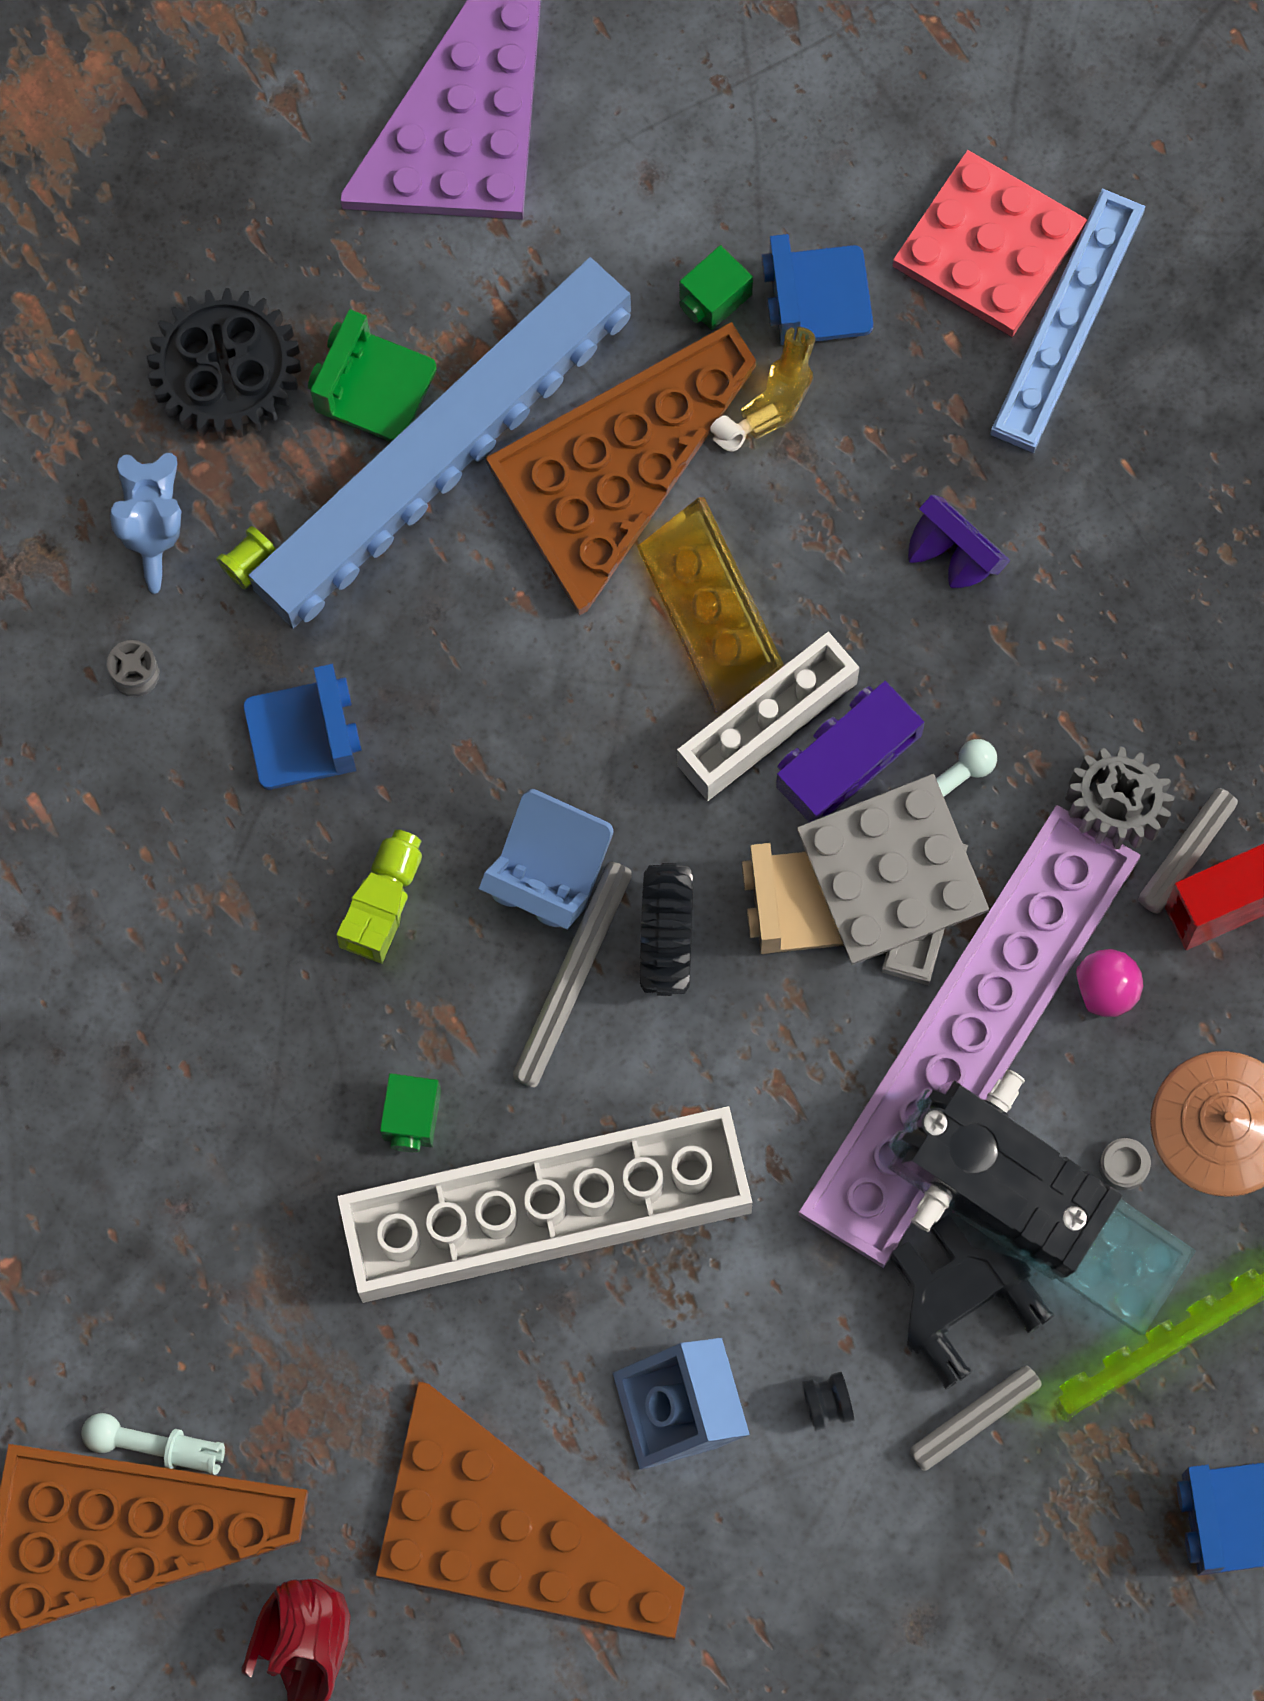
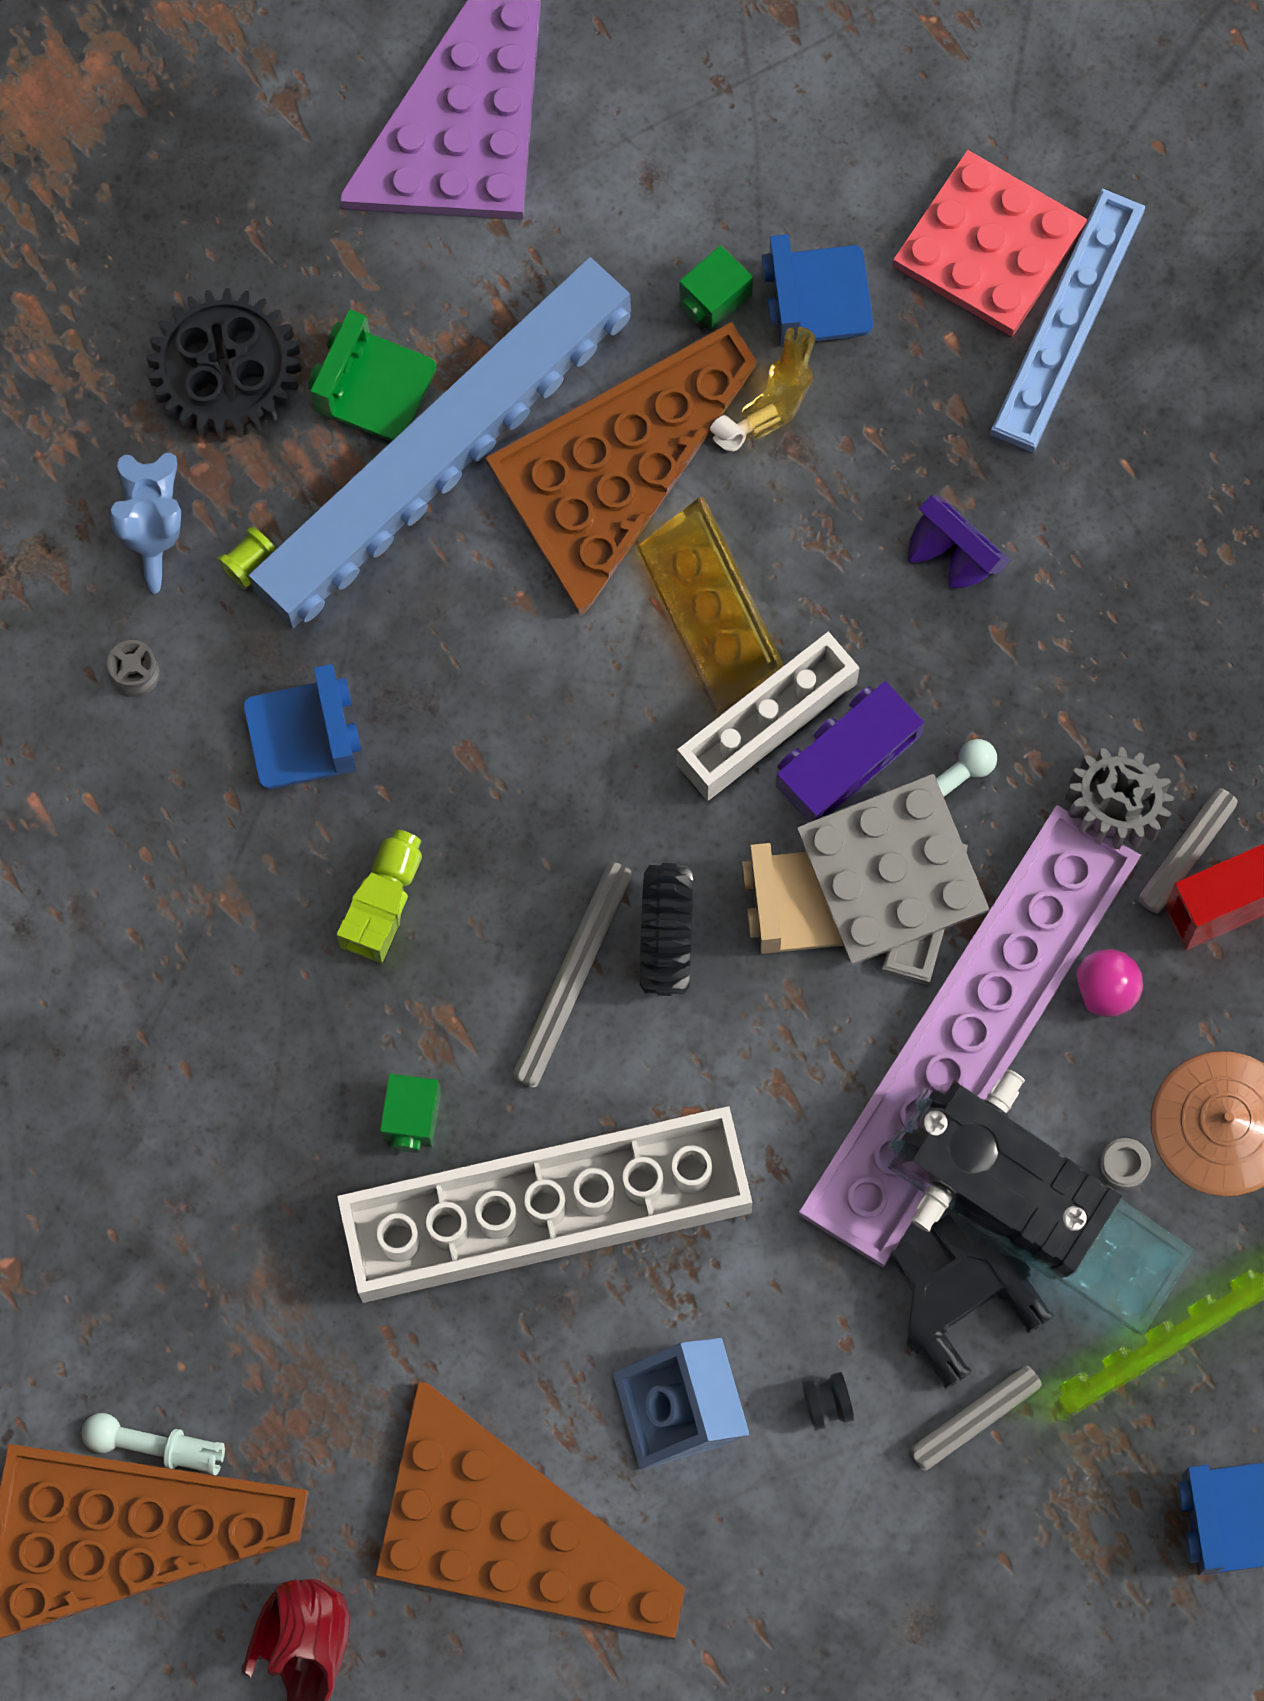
medium blue bracket [479,789,613,929] -> none

